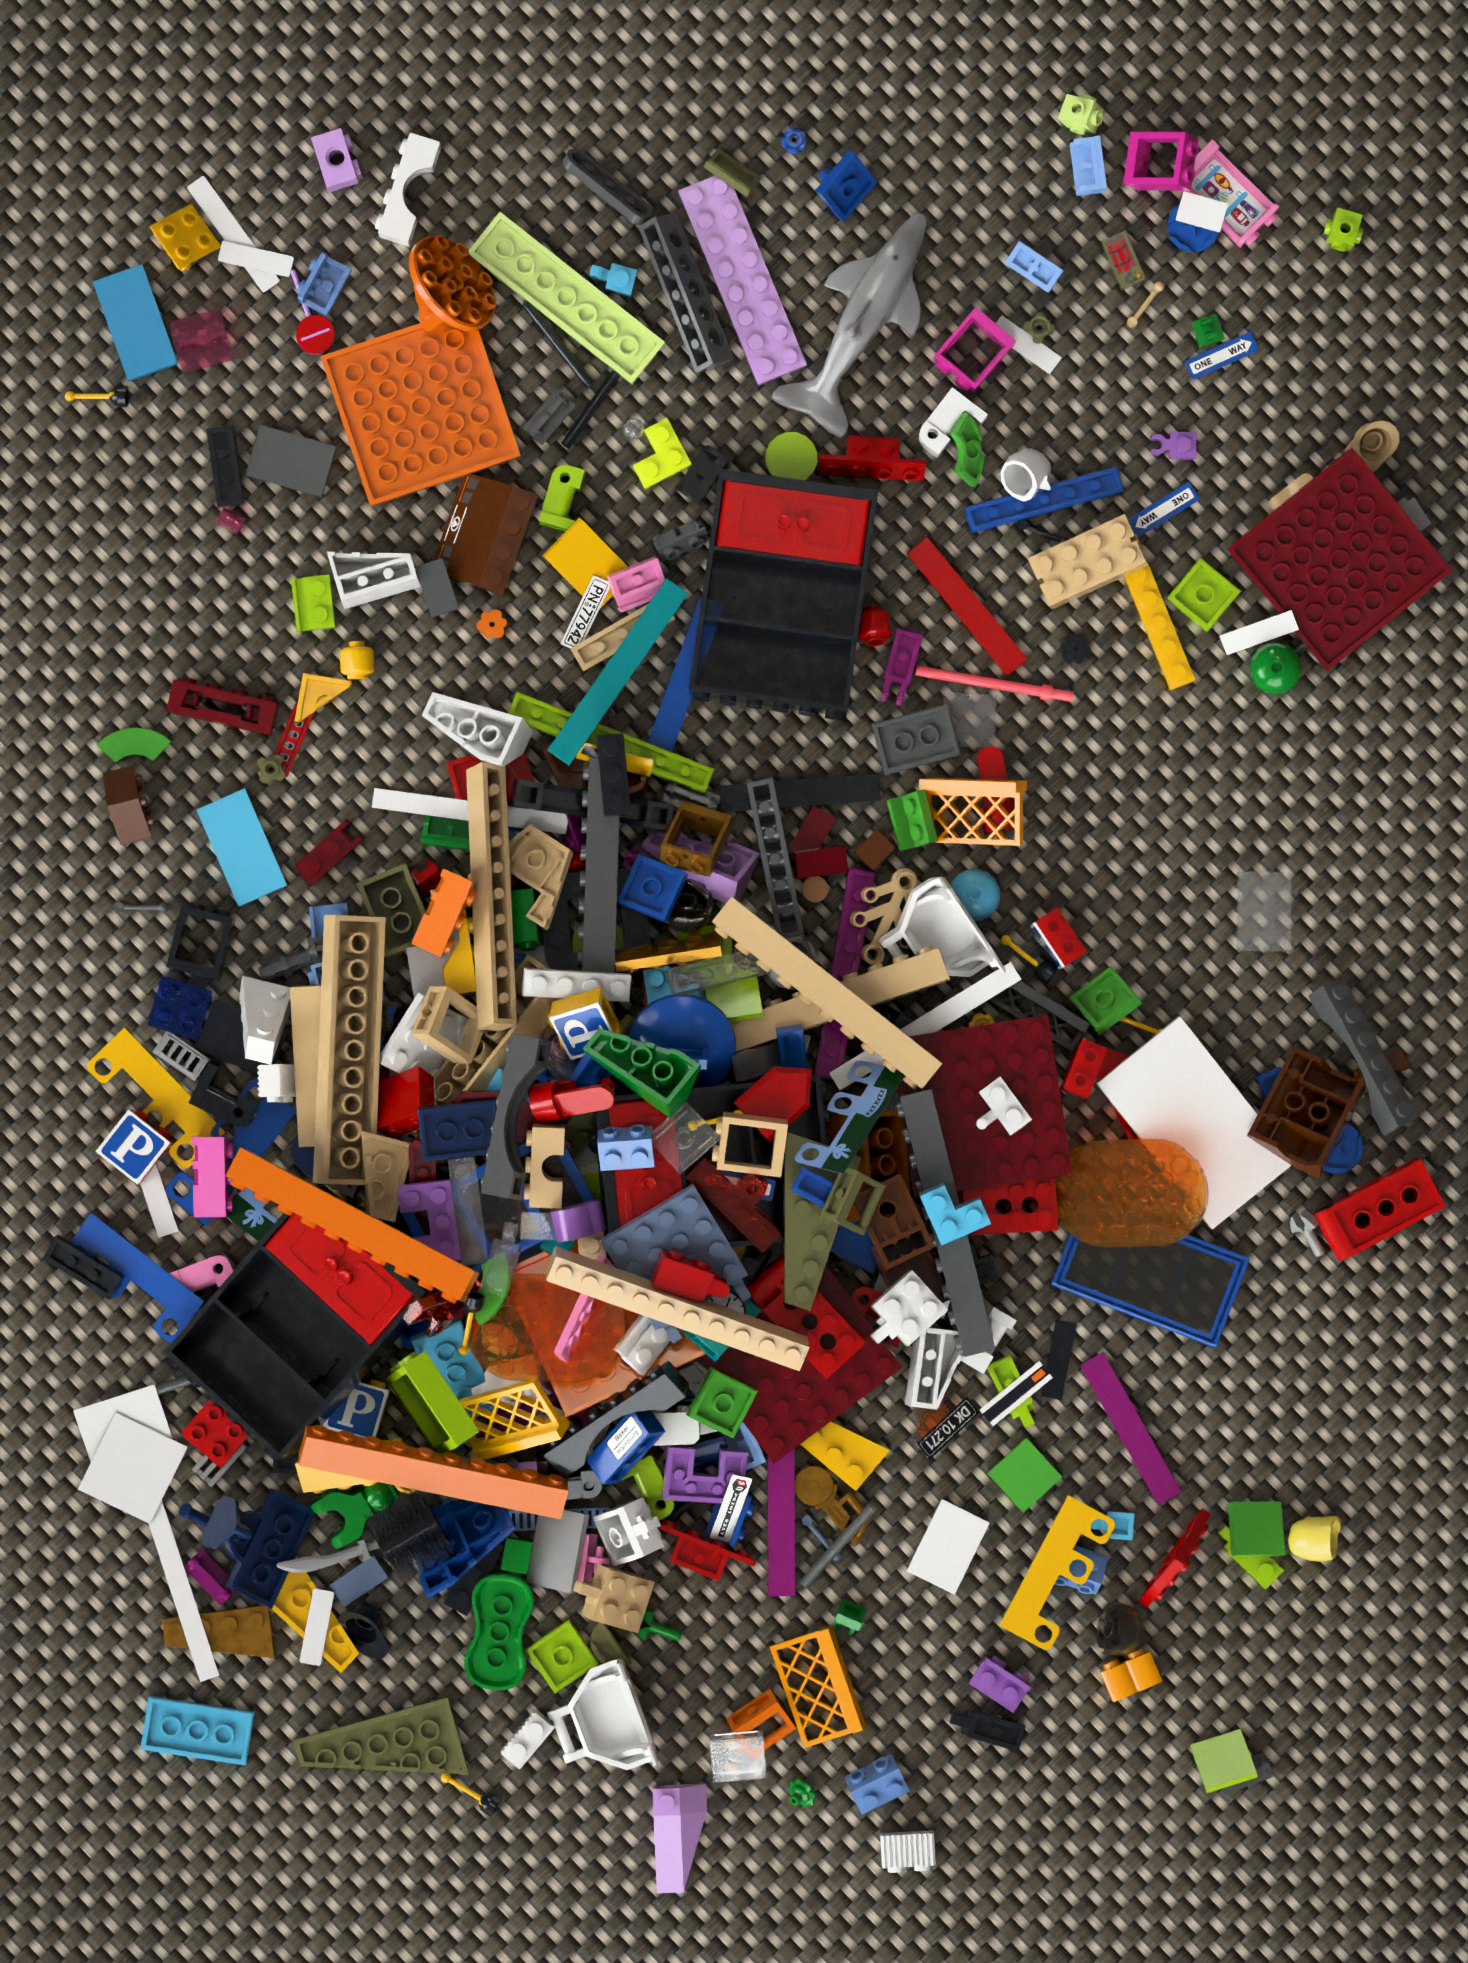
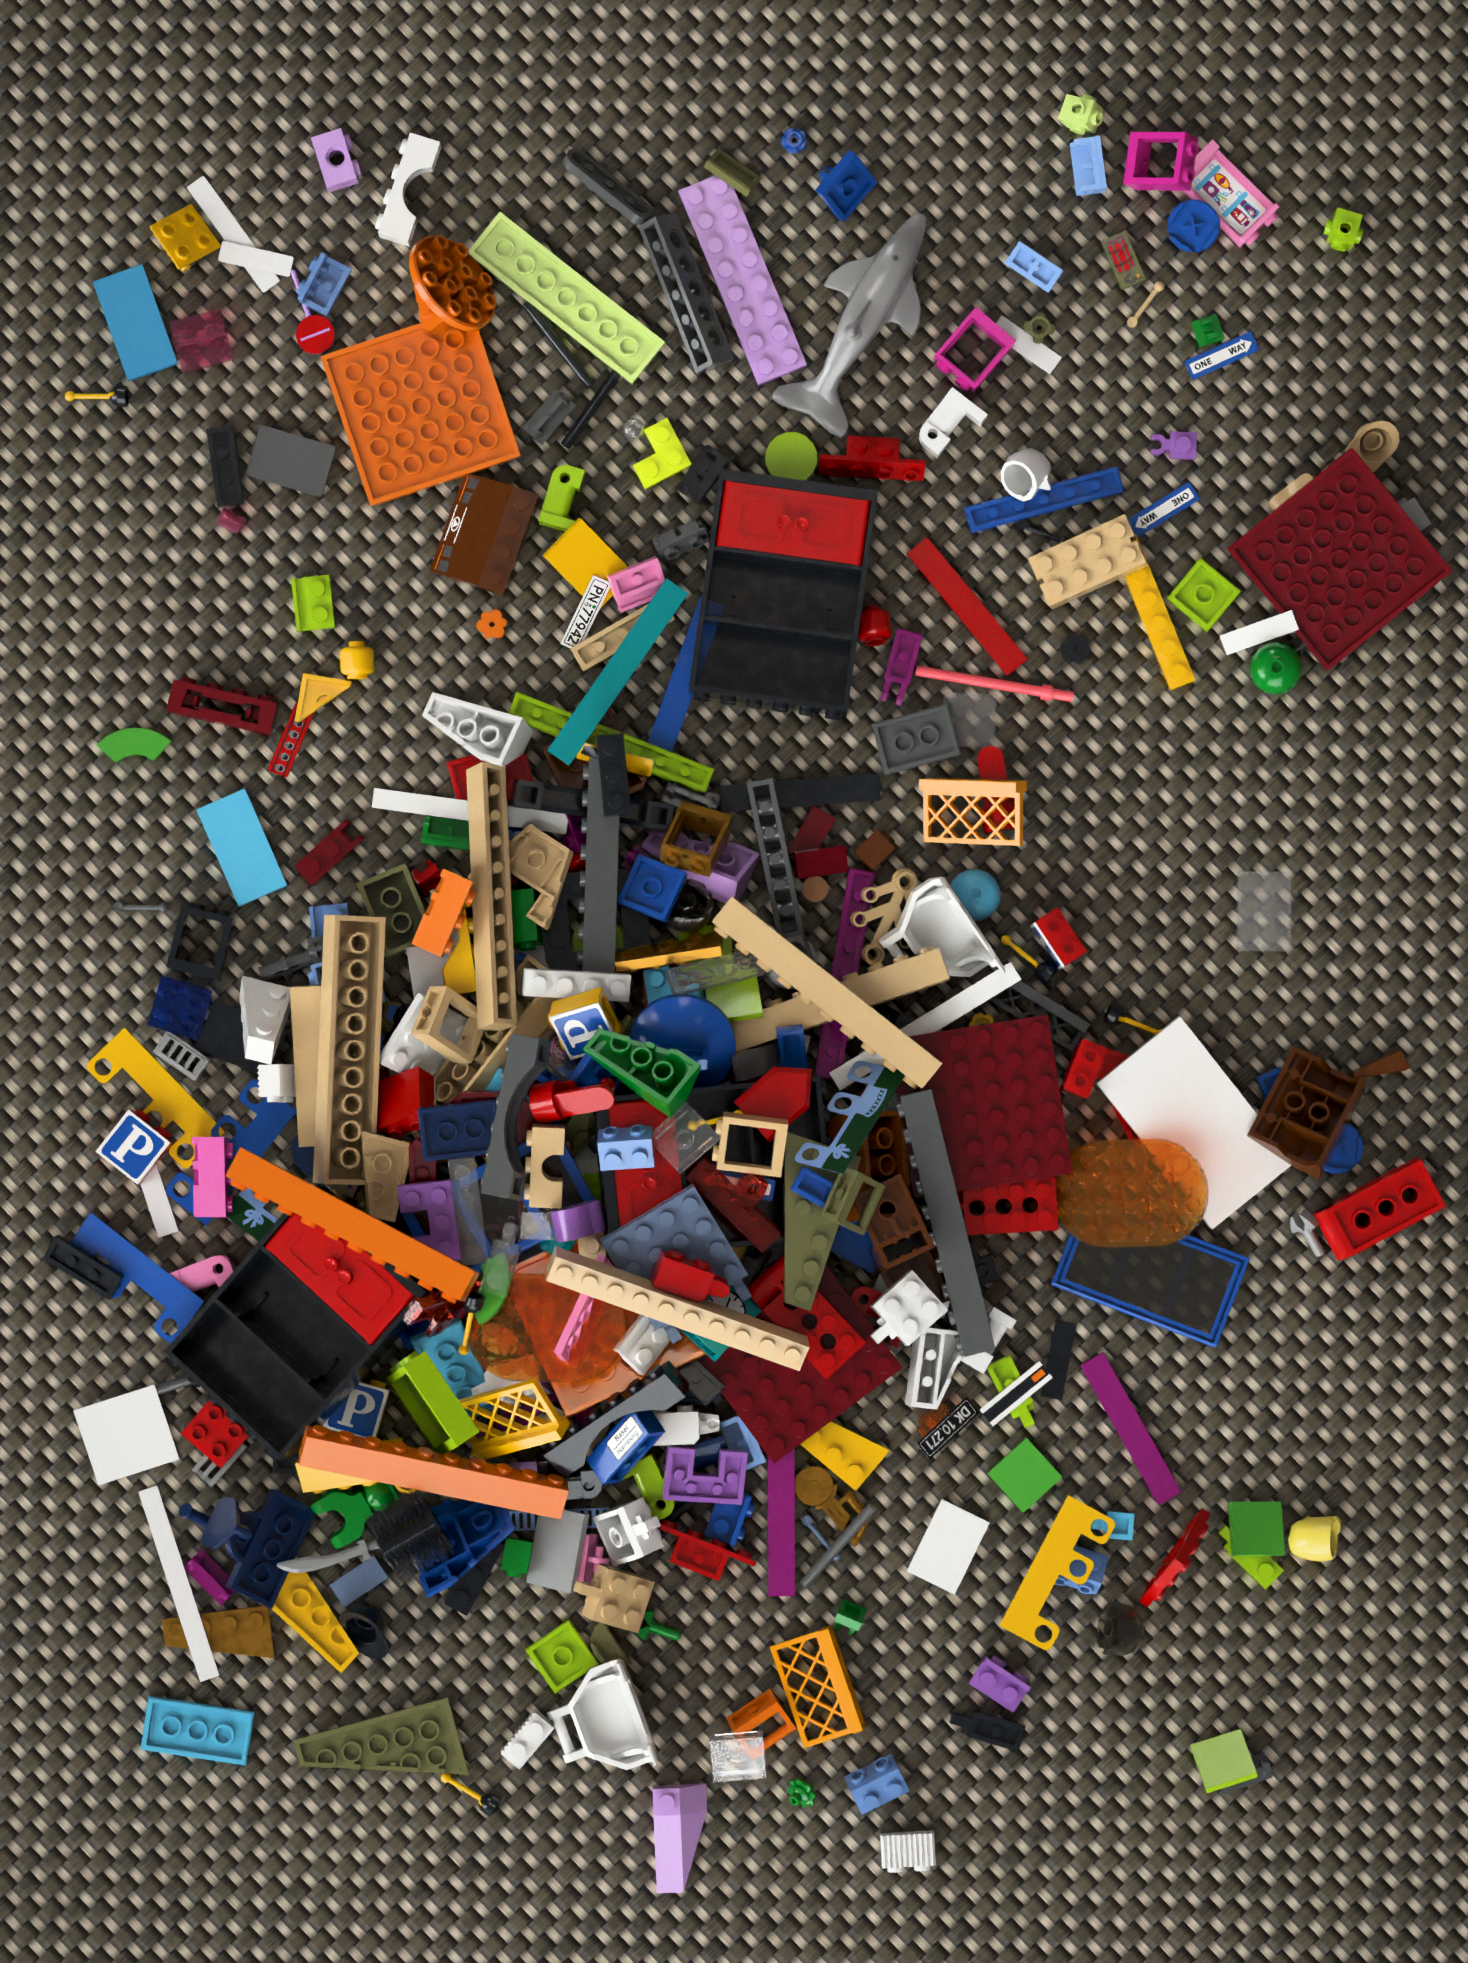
white sticker [78,1413,187,1524] -> none
reddish brown brick [103,765,154,845] -> none
black piece [188,1062,261,1126] -> none
olive plate [257,755,285,783] -> none
white sticker [300,1589,334,1666] -> none
white wedge [327,552,421,609] -> none
dark grey hinge [415,558,459,618] -> none
green plate [464,1574,534,1690] -> none
medium azure plate [589,263,637,297] -> none
bright green tile [686,1367,758,1439] -> none
white sticker [710,1474,752,1542] -> none
bright green bracket [887,789,938,851] -> none
medium azure brick [919,1182,991,1245] -> none
bright green tile [950,413,984,487] -> none
white plate [976,1077,1032,1136] -> none
bright green tile [1069,966,1142,1035] -> none
light orange brick [1099,1648,1162,1702] -> none
white sticker [1176,192,1228,232] -> none
dark grey arch [1309,976,1419,1136] -> none

